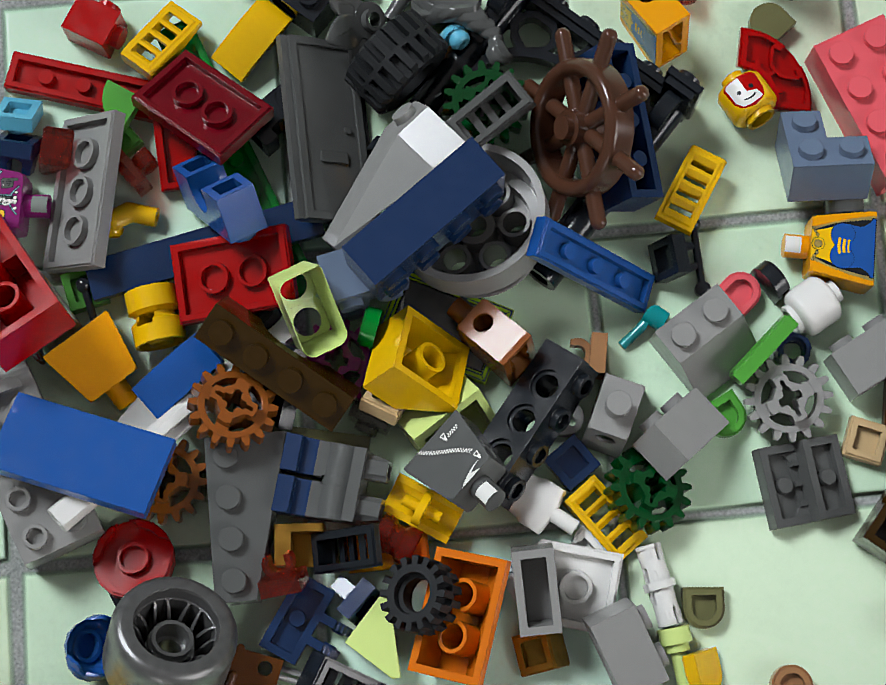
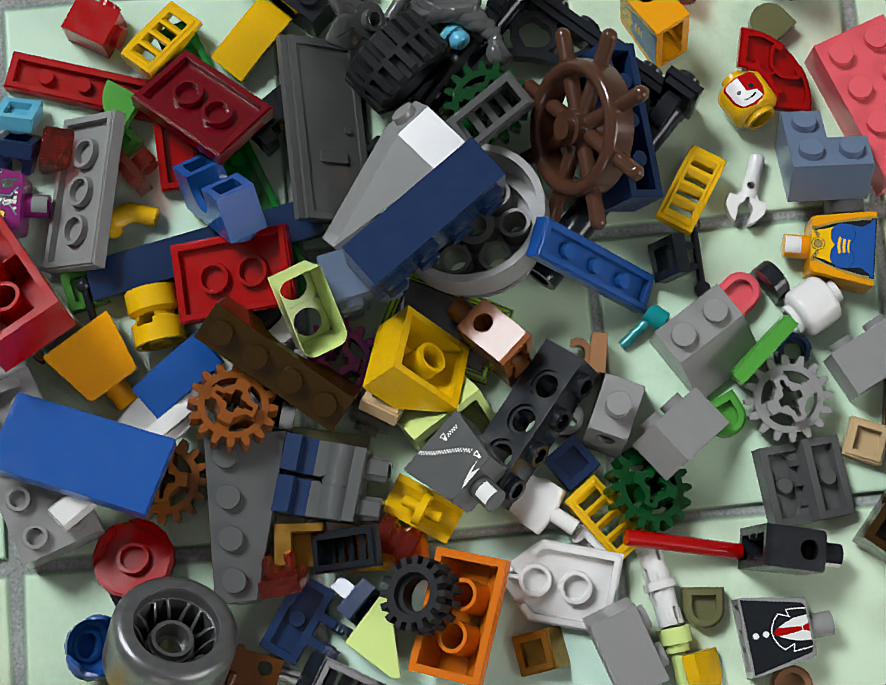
green tile [357,306,383,349] -> none
light grey piece [511,542,563,637] -> none
none -> red bar [623,529,744,560]
none -> white bar [724,153,767,228]
none -> torso [731,597,835,679]
none -> black torso [738,523,844,575]

